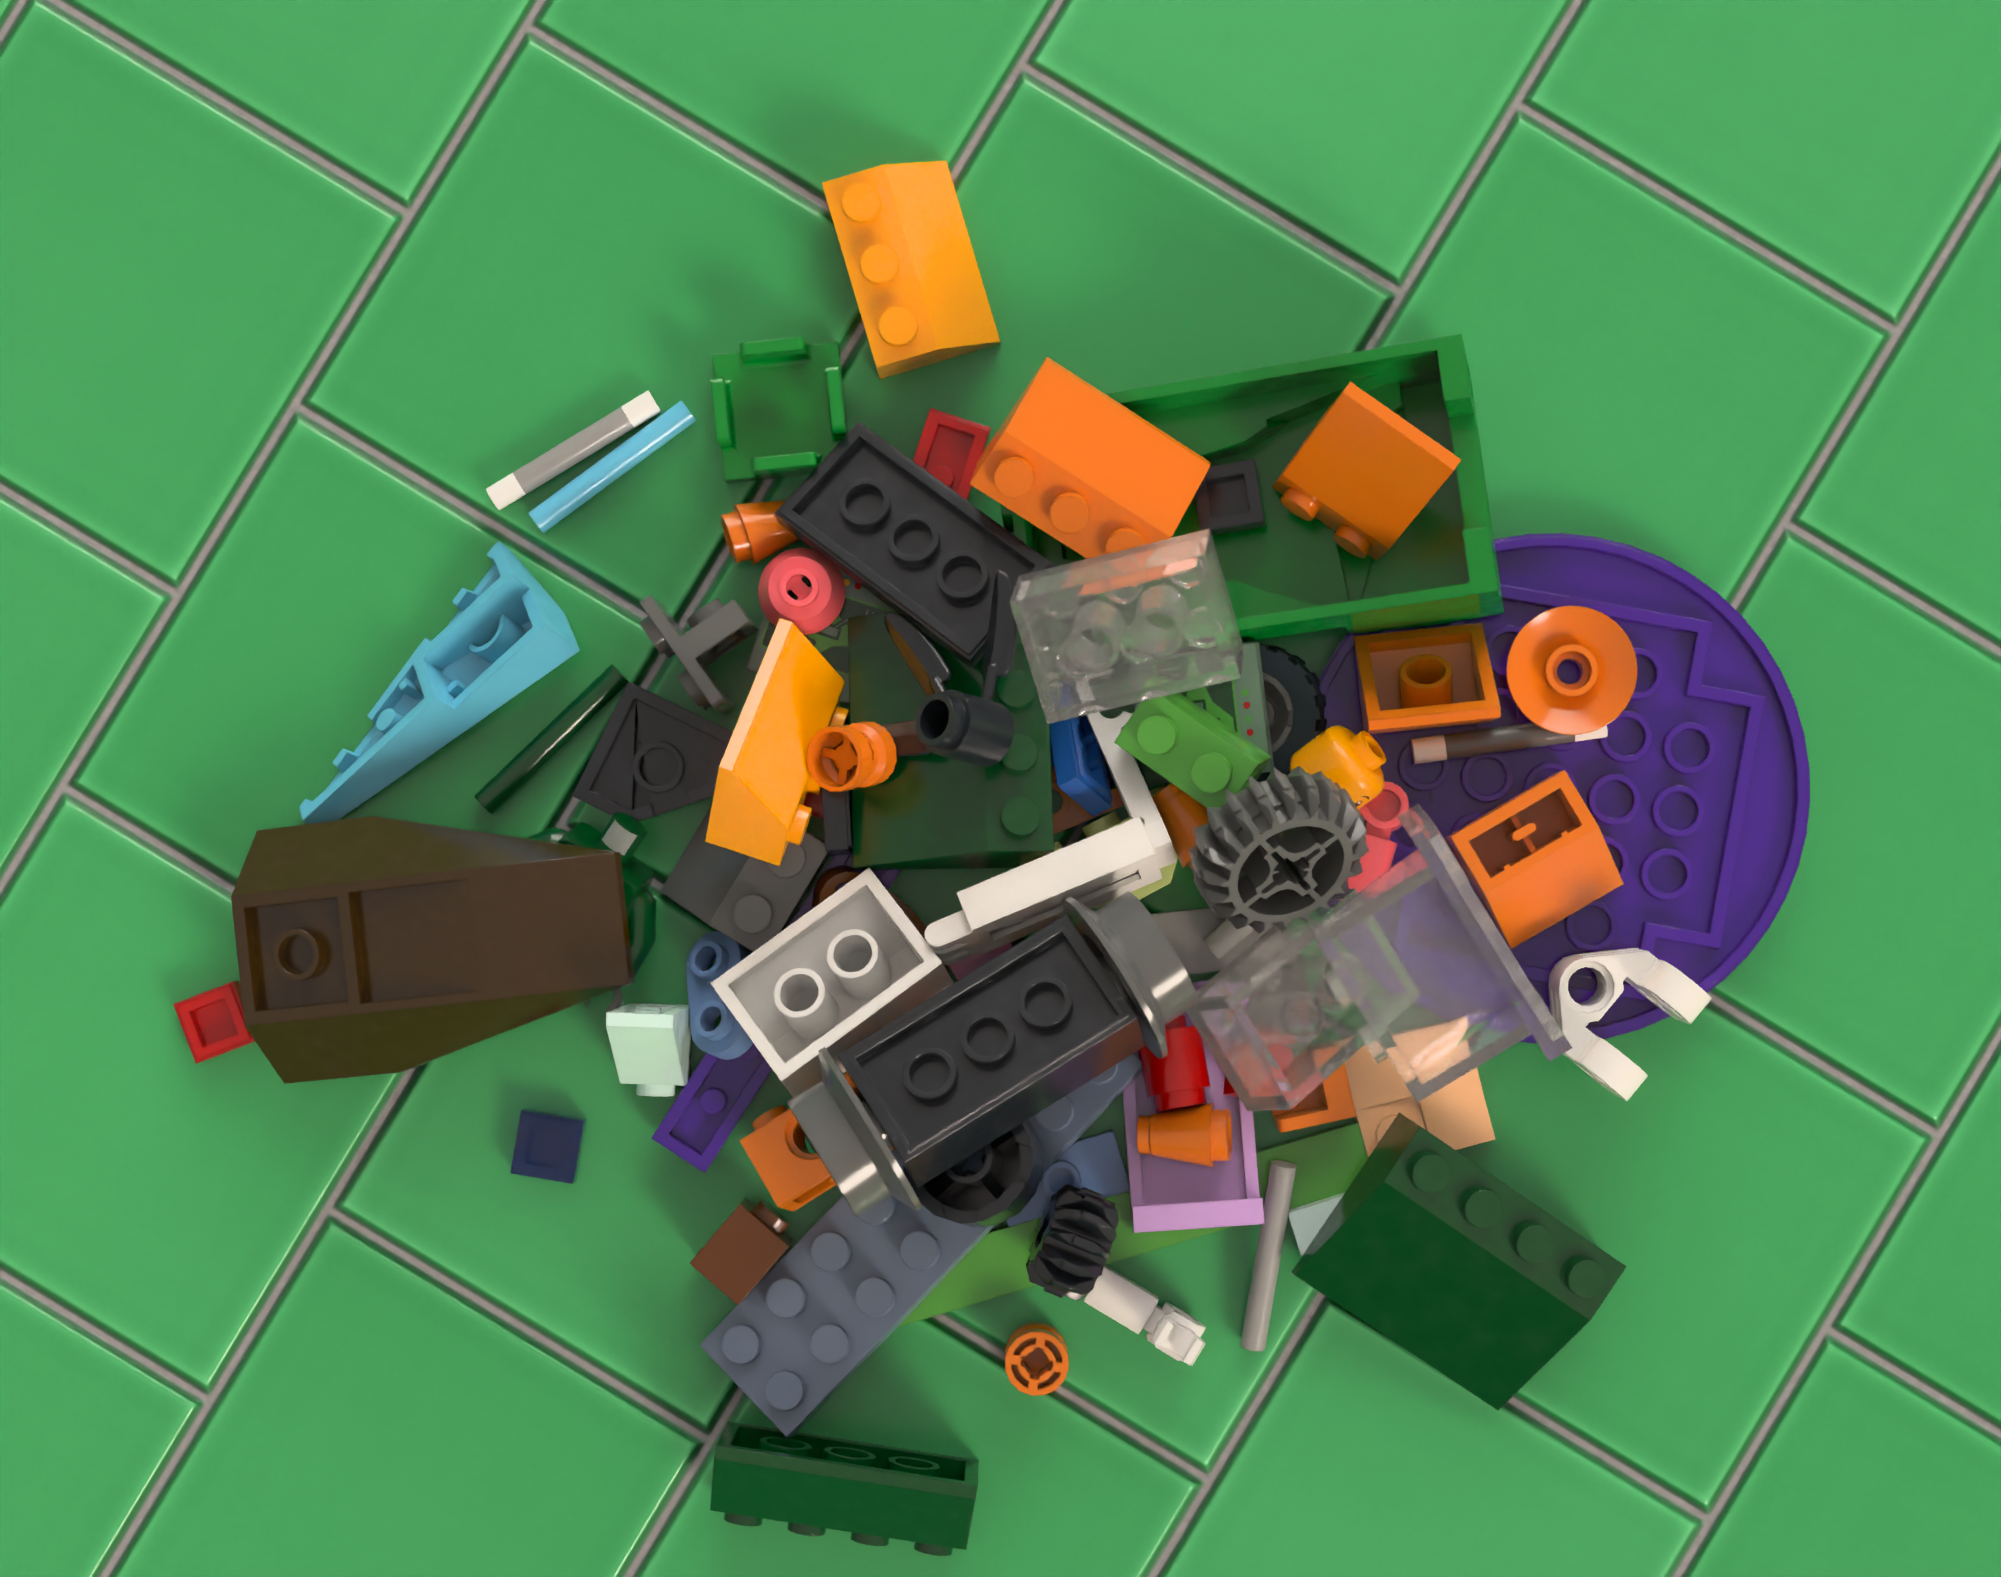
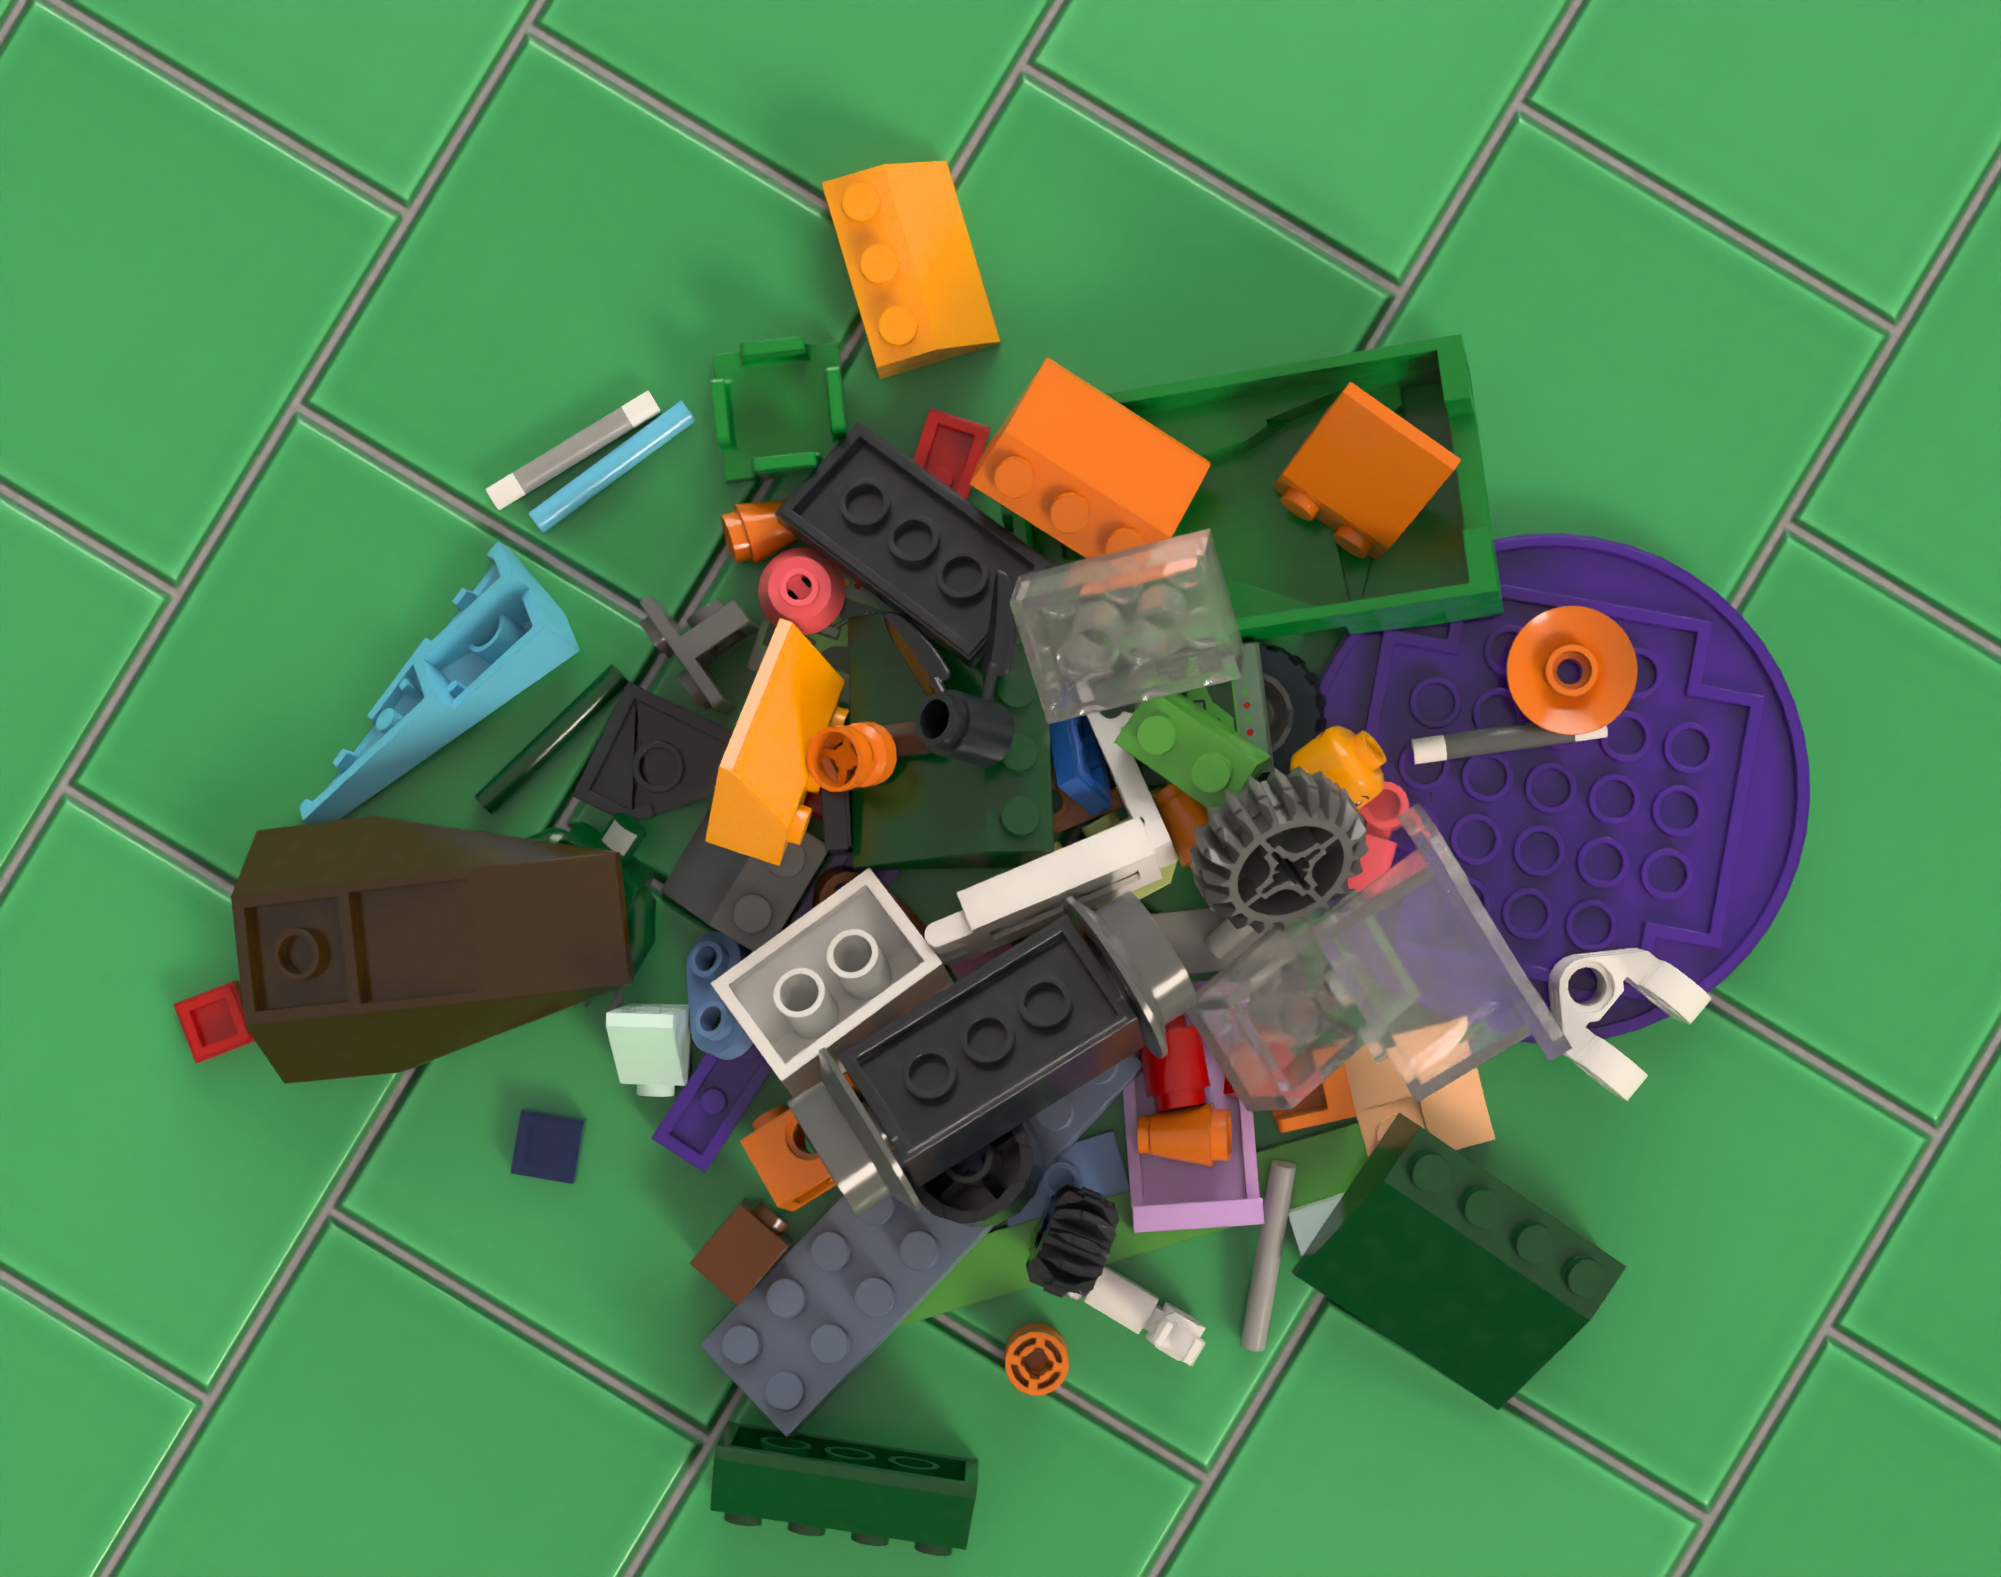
black plate [1195,459,1266,537] -> none
orange slope [1354,623,1501,735] -> none
orange slope [1444,770,1624,949] -> none

